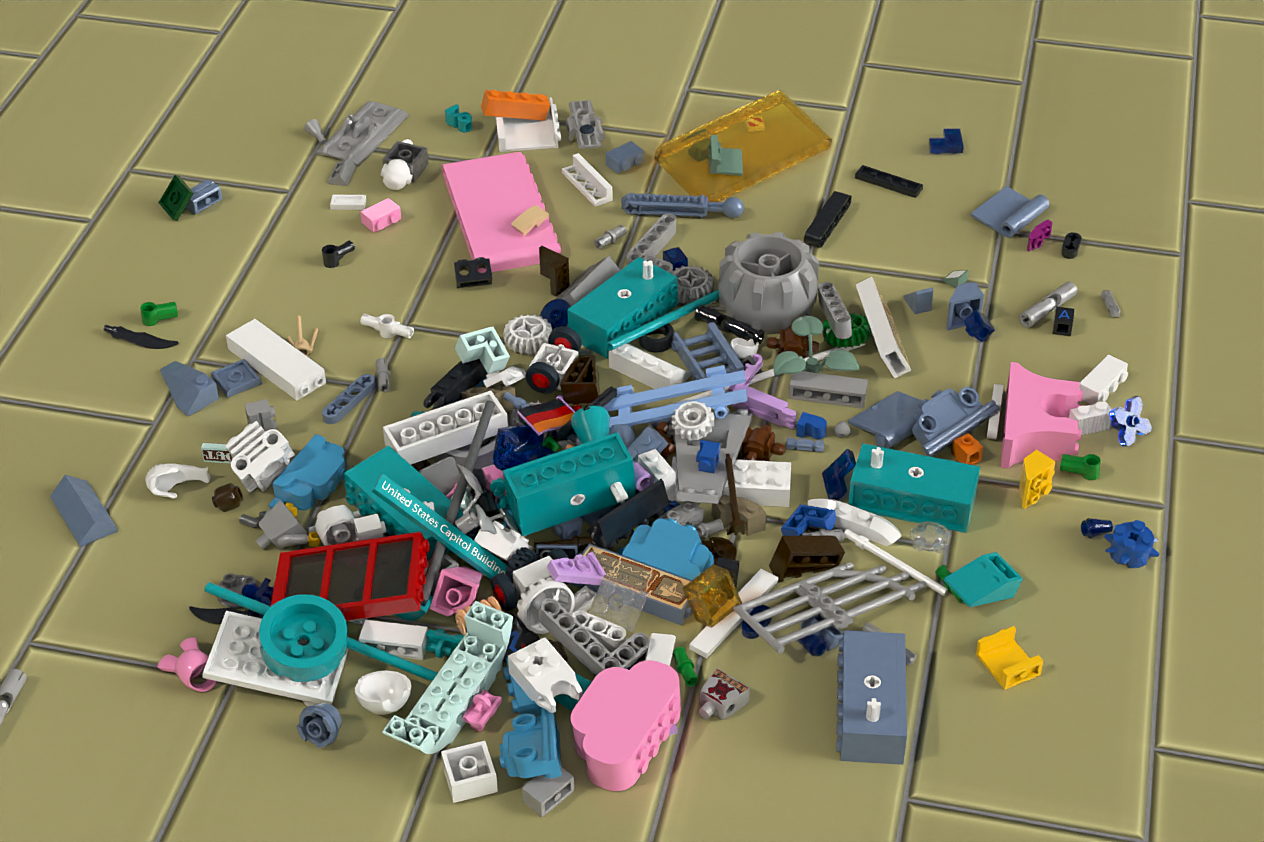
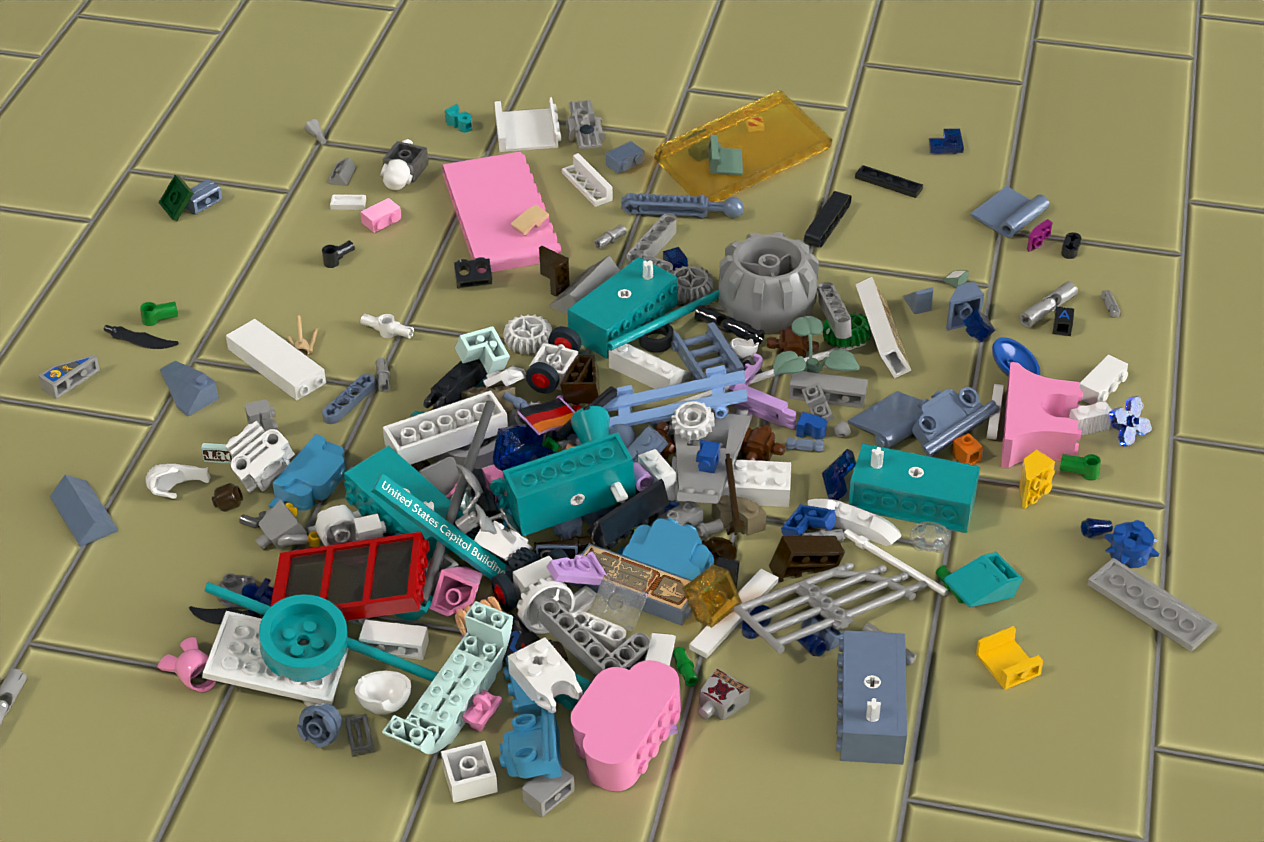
sand blue tile [211,359,262,398] -> none
light grey hinge [316,101,409,167] -> none
teal hips [426,628,464,658] -> none
orange brick [481,90,550,121] -> none
clear blue dish [540,299,571,331] -> none
none -> light grey slope [39,355,100,399]
none -> dark grey tile [345,714,374,757]
none -> light grey slope [802,382,834,422]
none -> blue dish [992,337,1040,377]
none -> light grey plate [1087,558,1217,652]

